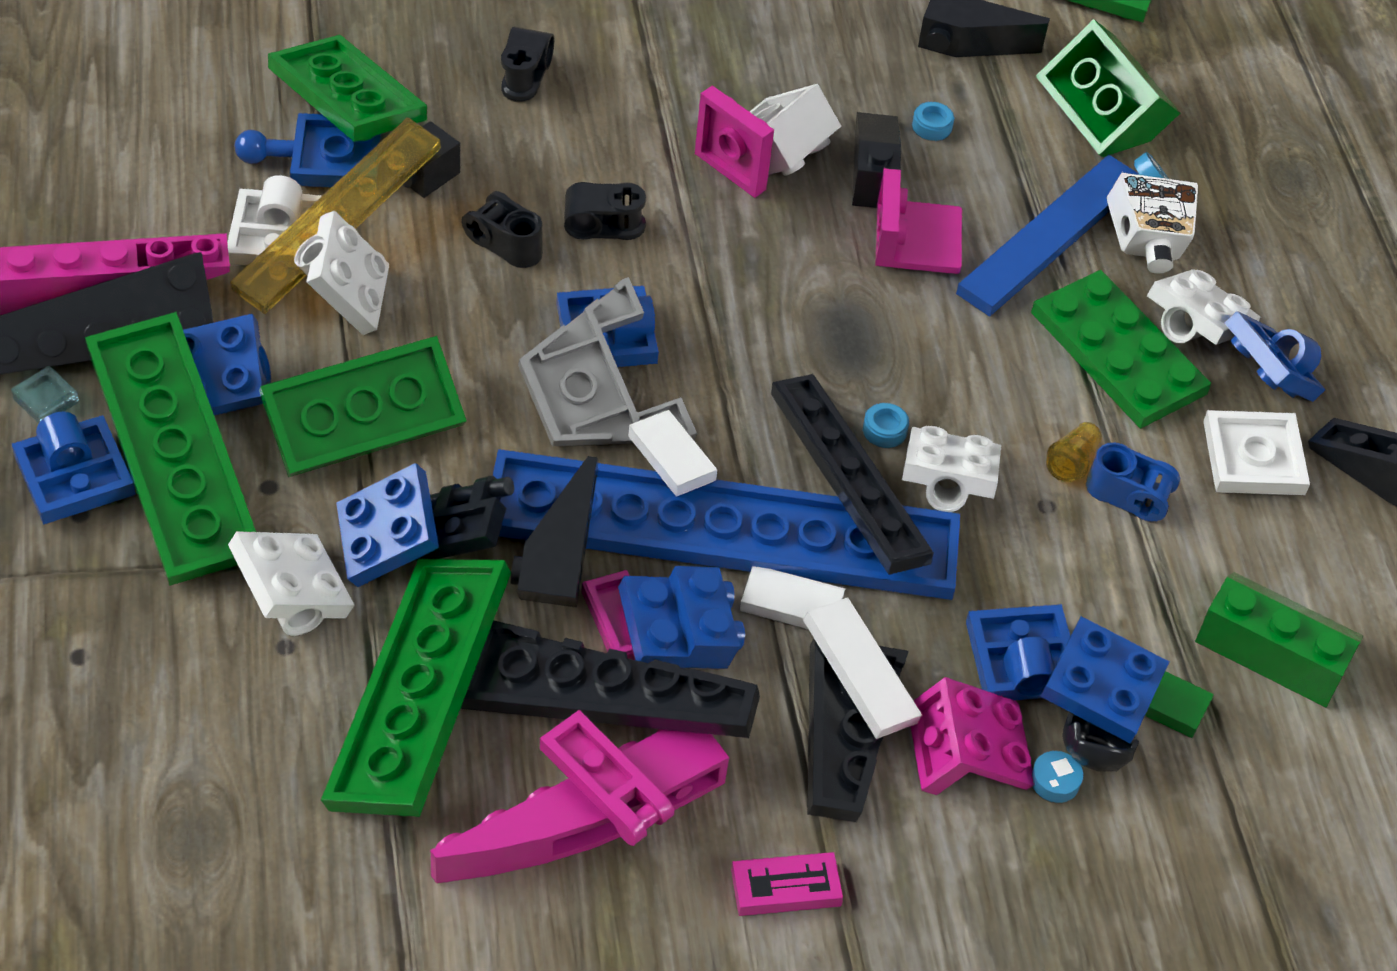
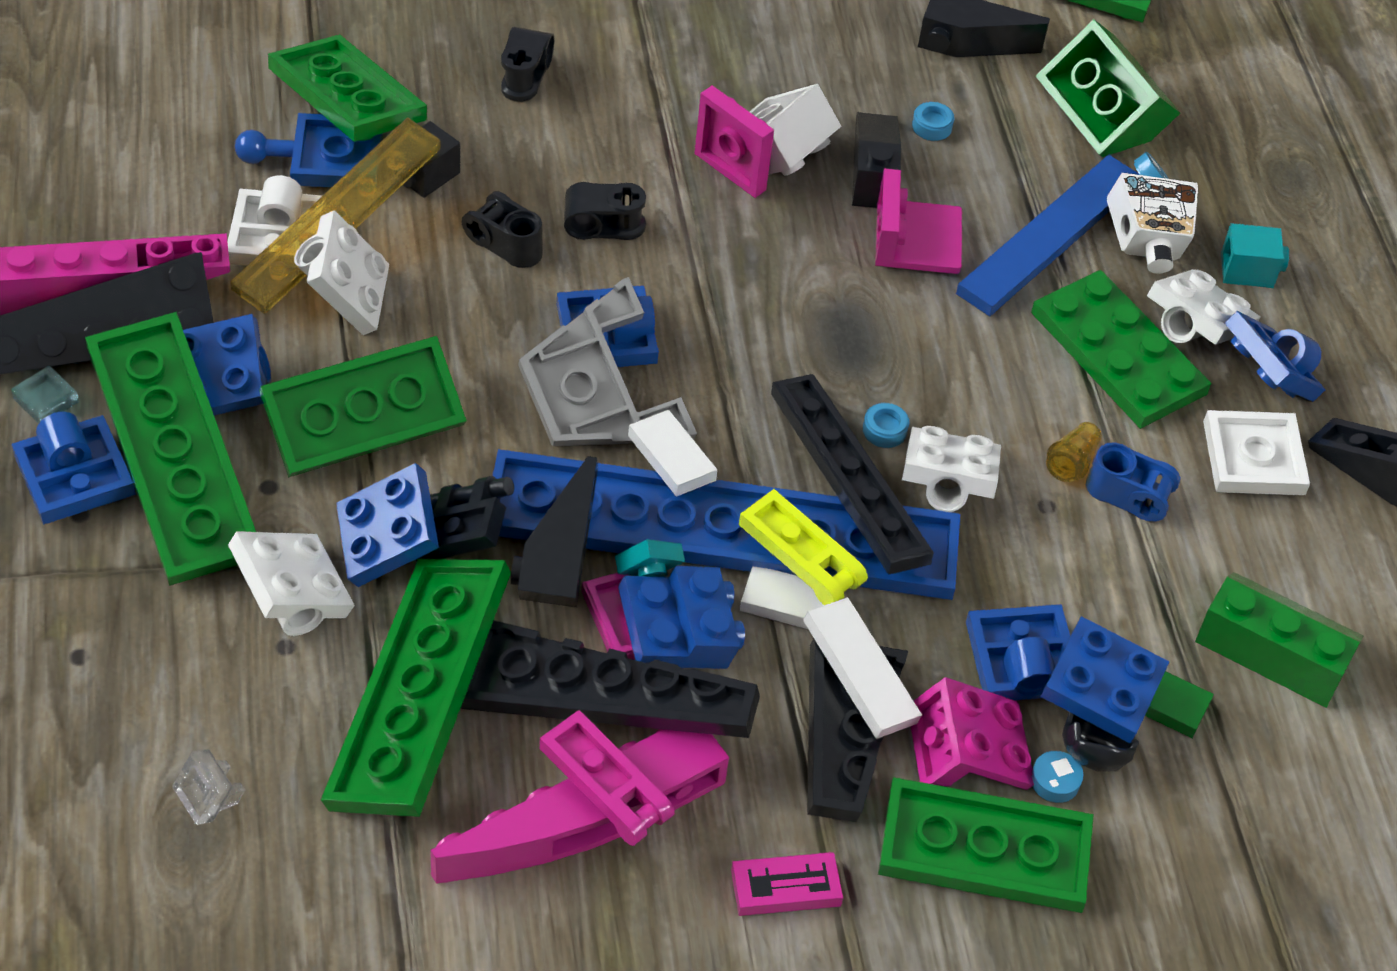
none -> clear tile [172,749,246,825]
none -> teal plate [615,539,685,577]
none -> neon yellow plate [739,489,868,605]
none -> green plate [878,777,1094,913]
none -> teal brick [1221,223,1289,288]

